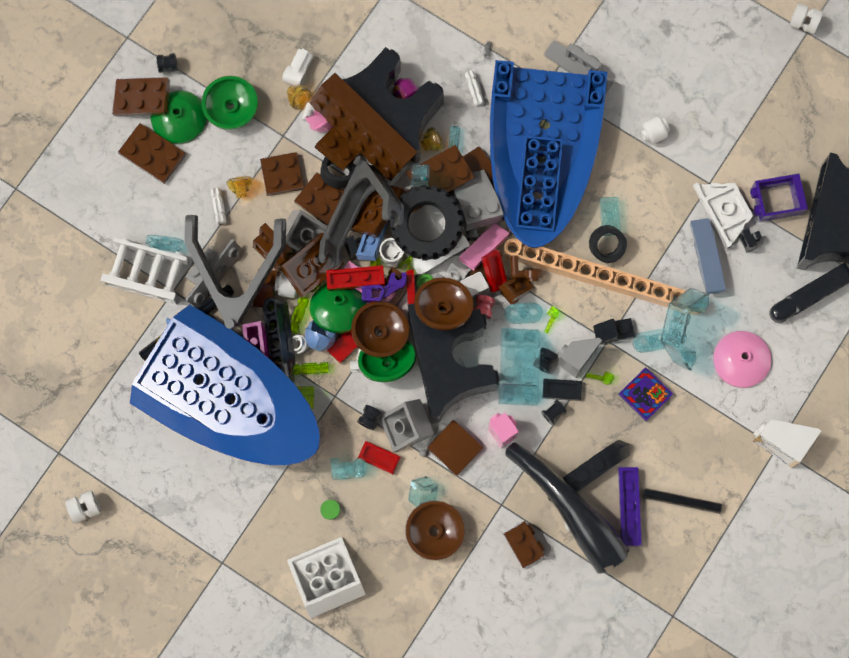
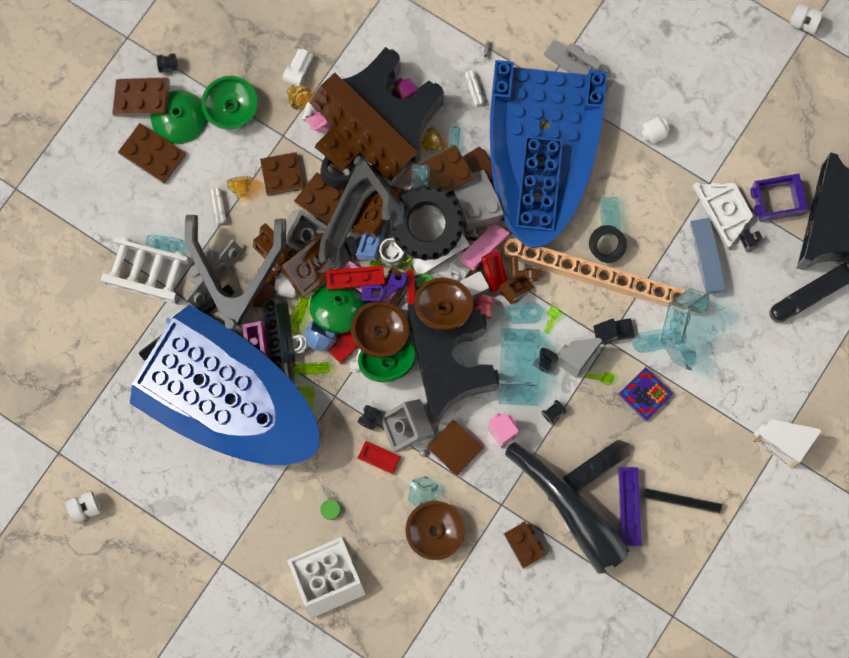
clear light blue leg [330,458,368,480] -> none
black tile [542,378,582,401] -> none
bright pink dish [713,331,771,388] -> none

